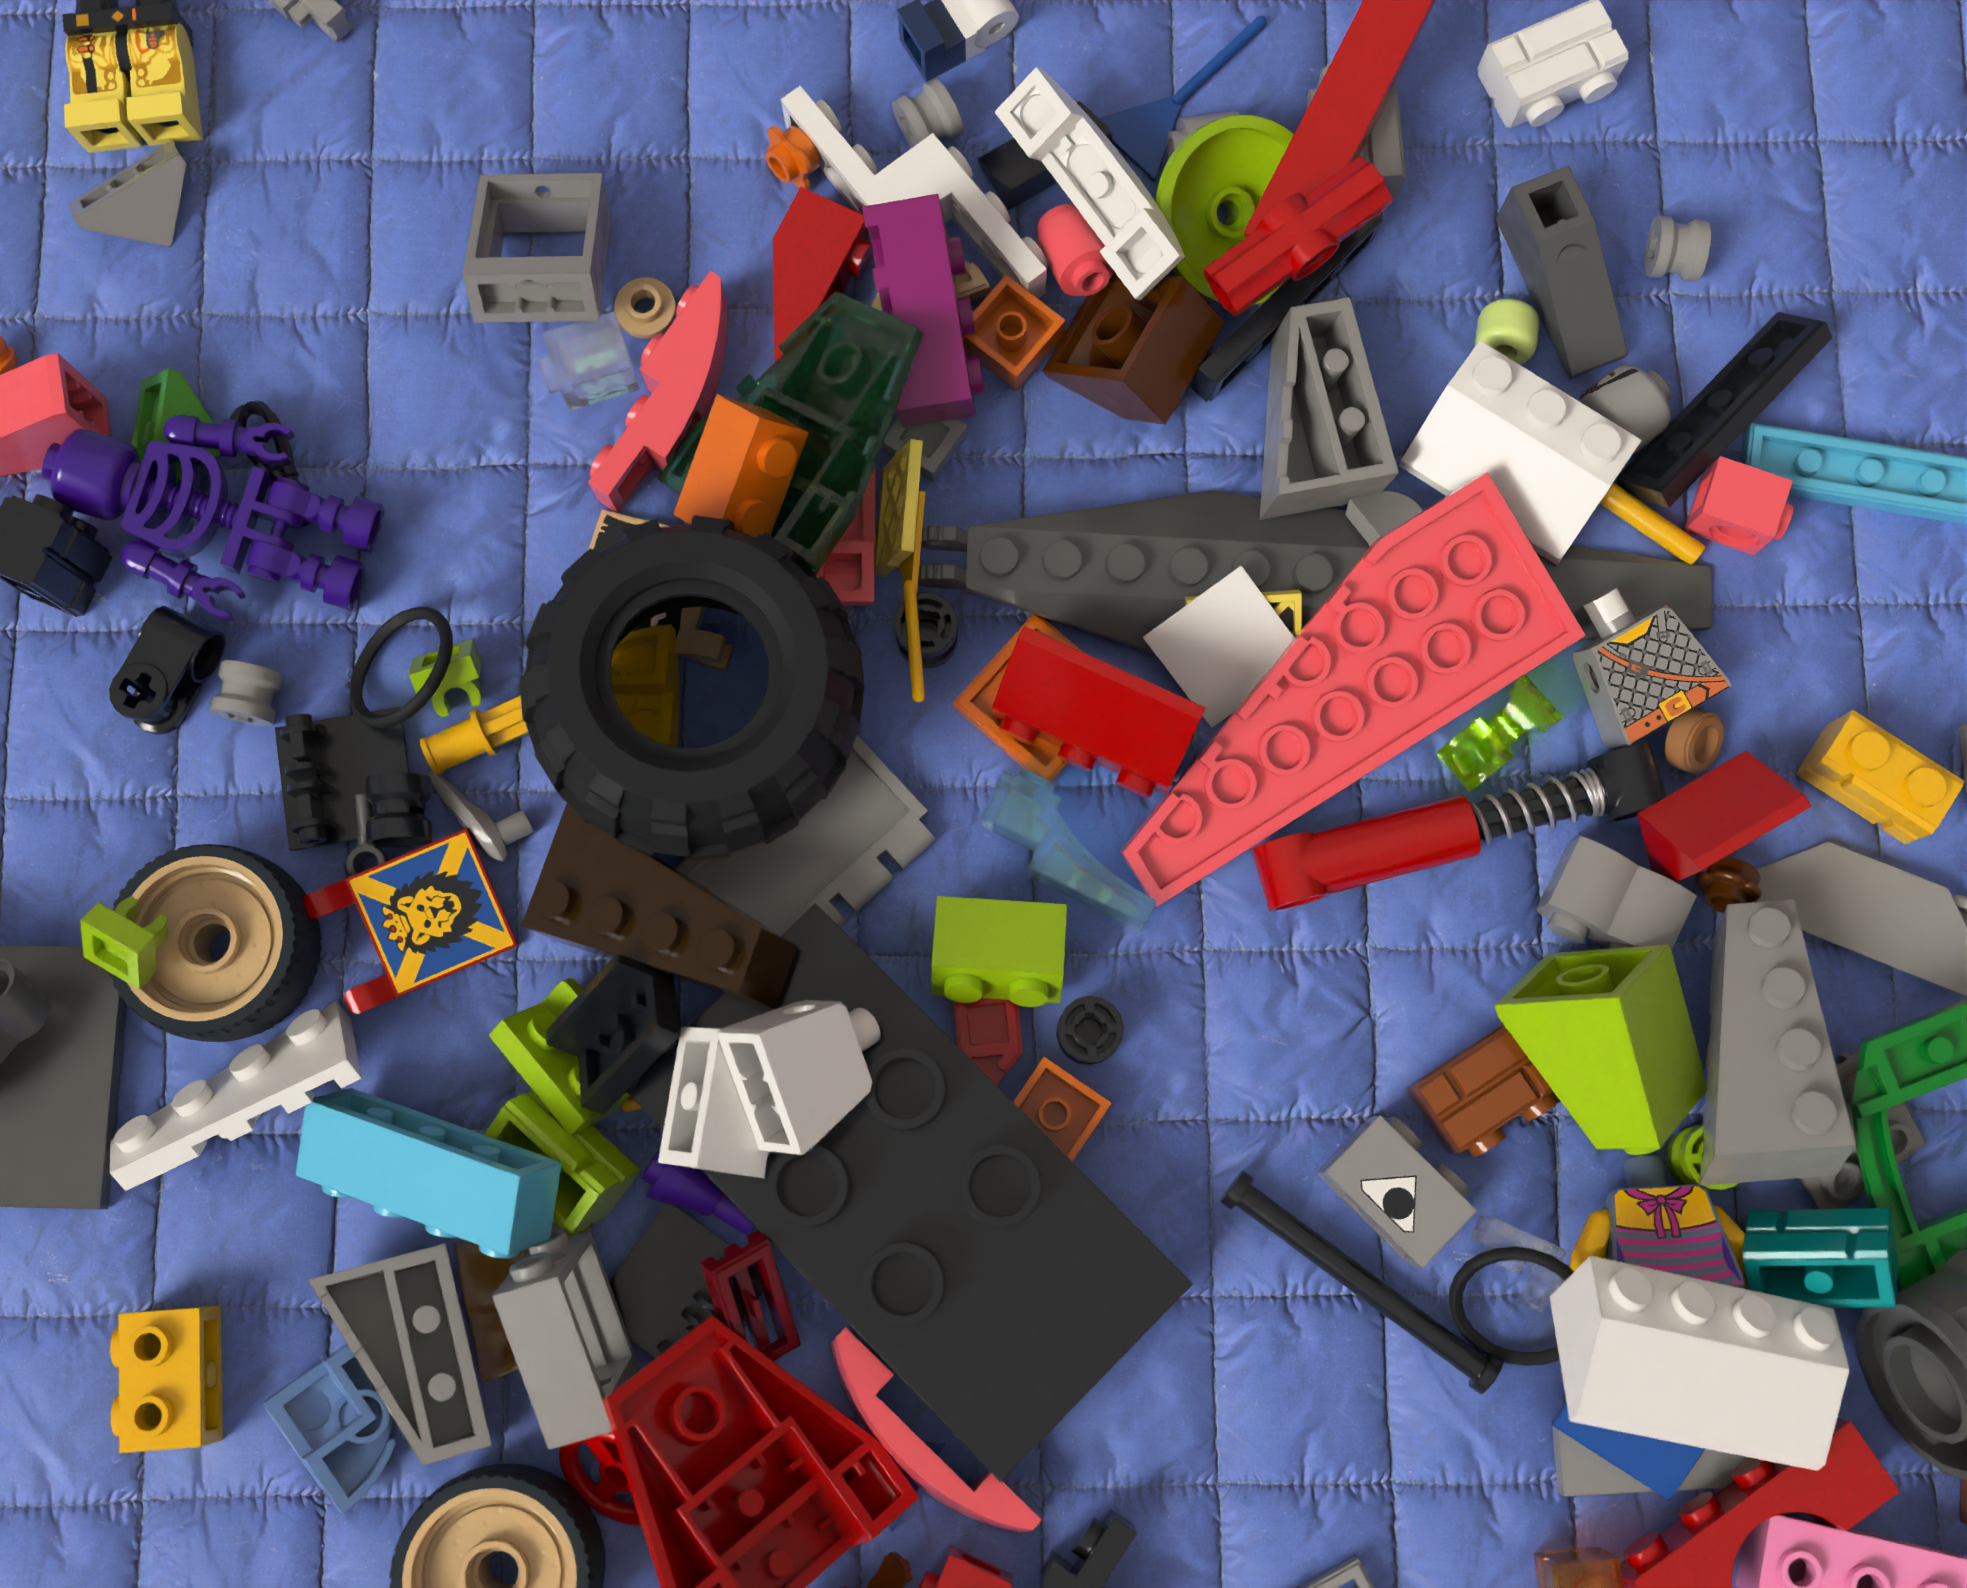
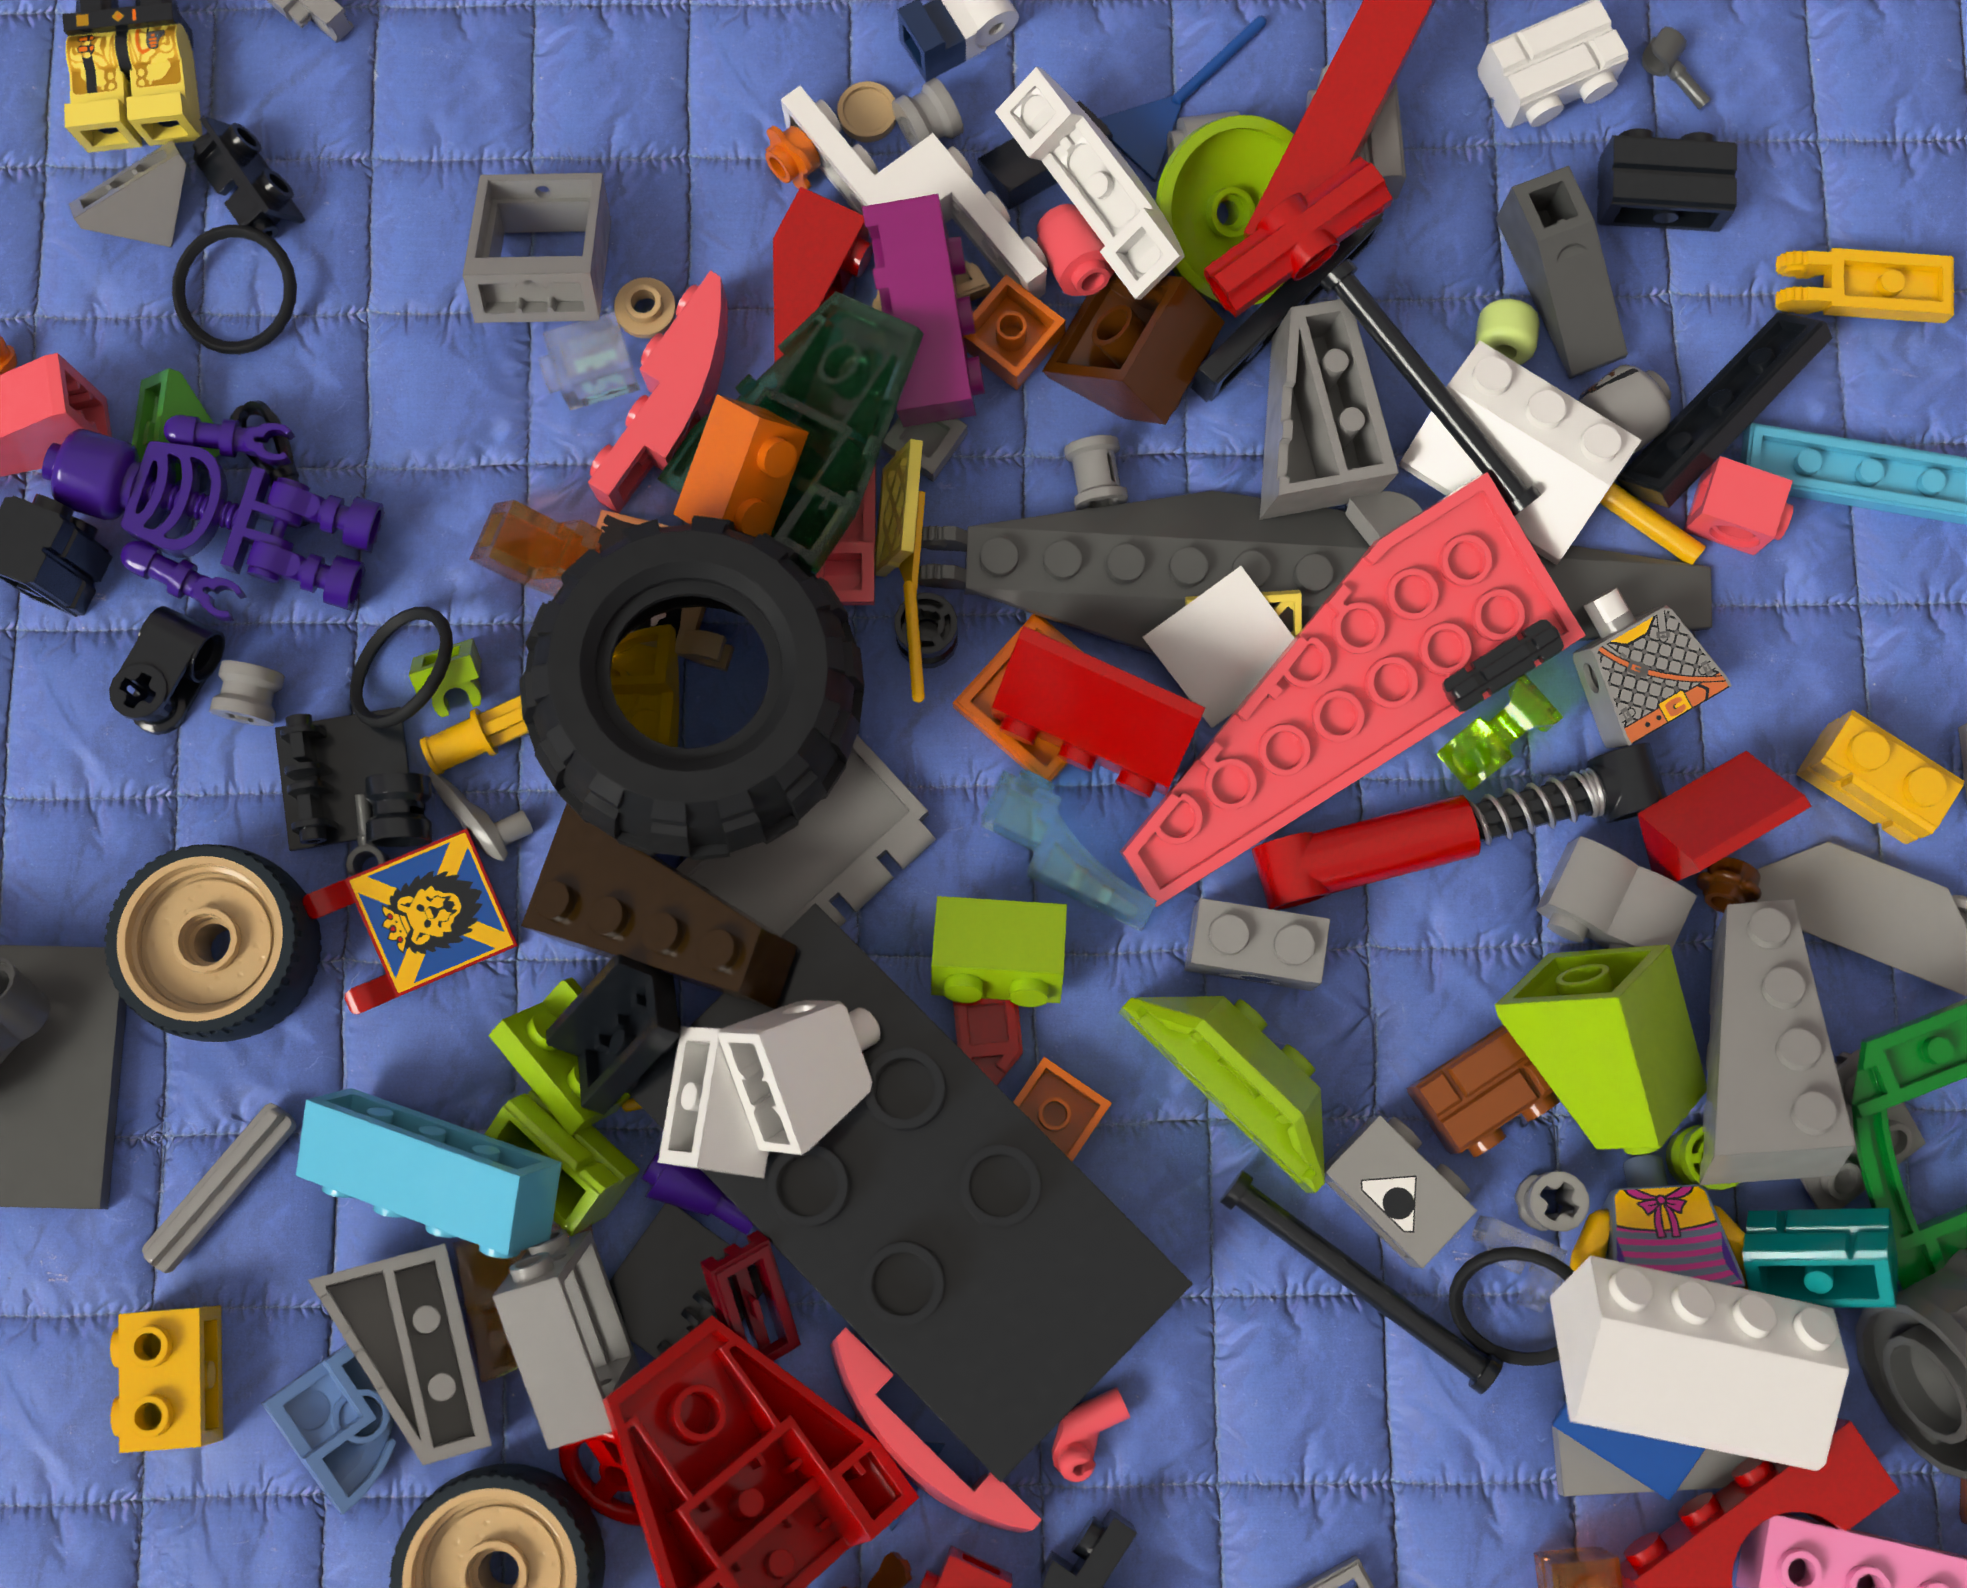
lime tile [80,897,168,990] -> none
white wing [109,1000,362,1191] -> none
black wheel [1056,996,1124,1066] -> none
light grey wheel [1644,215,1711,282] -> none
medium nougat tile [1665,707,1724,774] -> none
none -> light grey axle [142,1103,296,1273]
none -> black tyre [172,225,297,354]
none -> black hinge [193,116,306,238]
none -> clear orange brick [469,500,602,597]
none -> tan piece [837,81,897,142]
none -> coral arm [1051,1387,1131,1483]
none -> light grey bush [1064,435,1128,510]
none -> lime wedge [1118,996,1325,1193]
none -> light grey brick [1184,898,1330,991]
none -> black bar [1320,259,1542,516]
none -> black axle [1442,619,1564,712]
none -> light grey bush [1515,1172,1589,1231]
none -> black brick [1597,128,1737,232]
none -> dark grey hand [1642,27,1711,110]
none -> yellow hinge [1775,248,1954,323]

